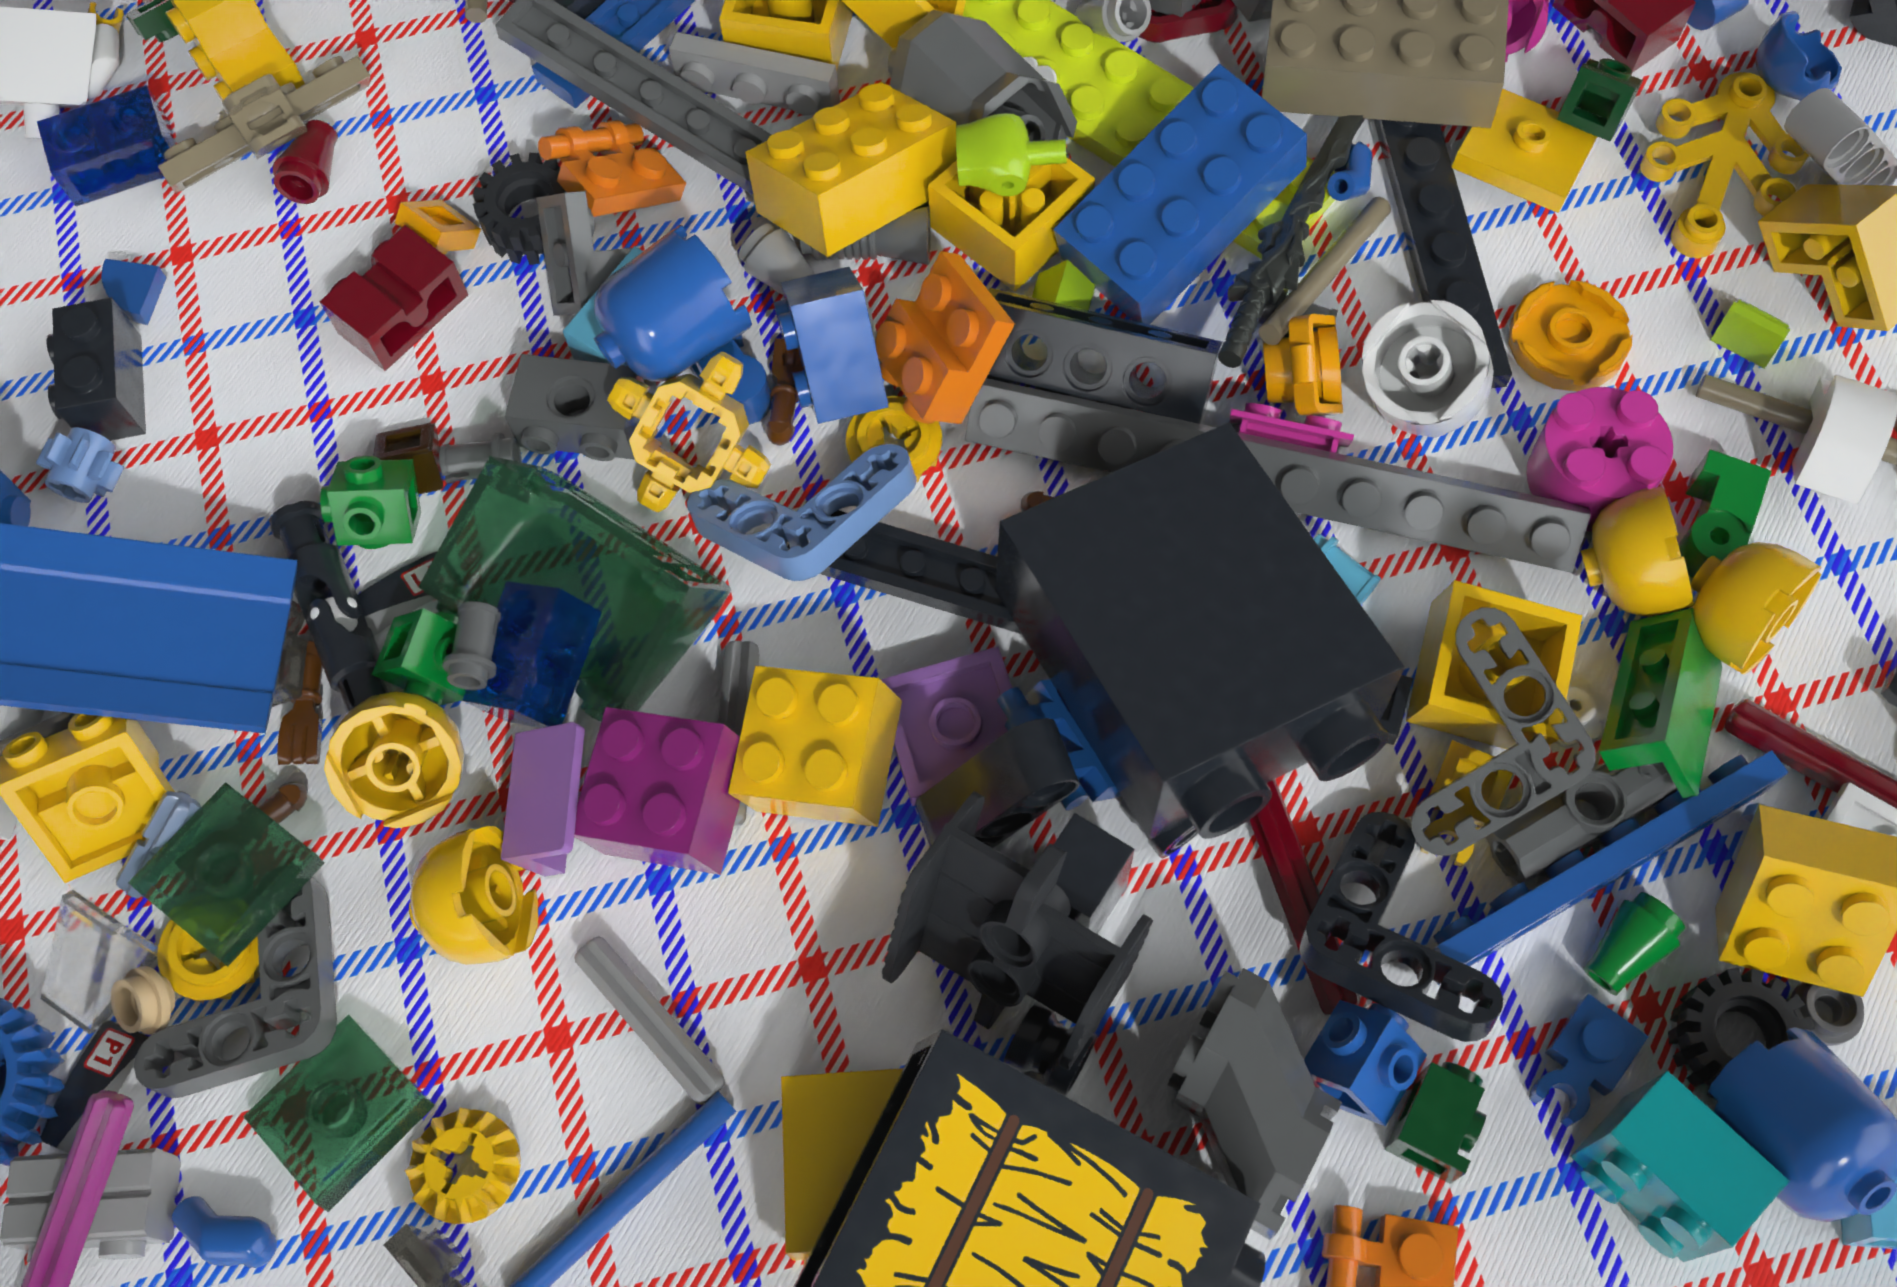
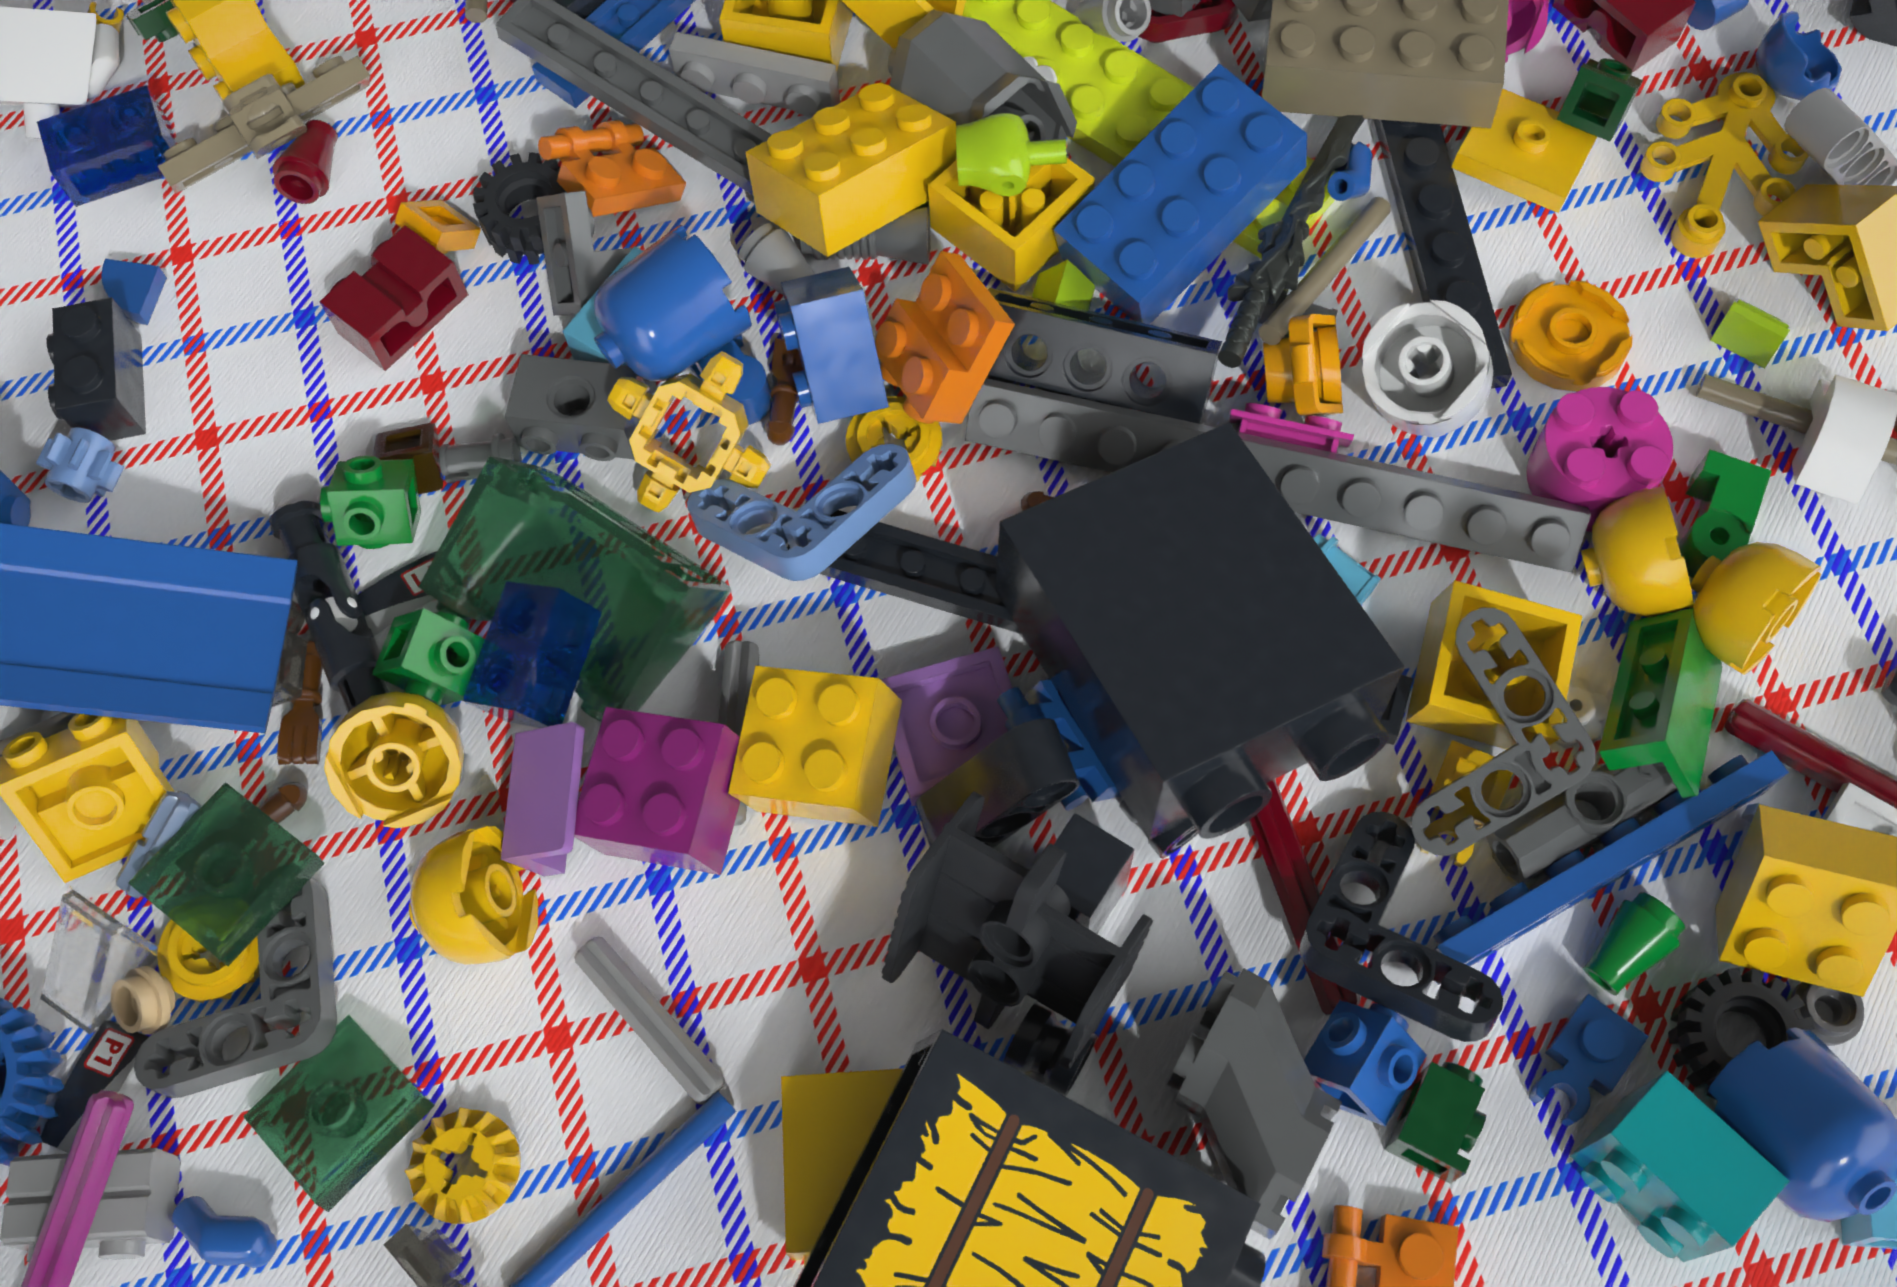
dark grey pin [442,602,501,690] -> none

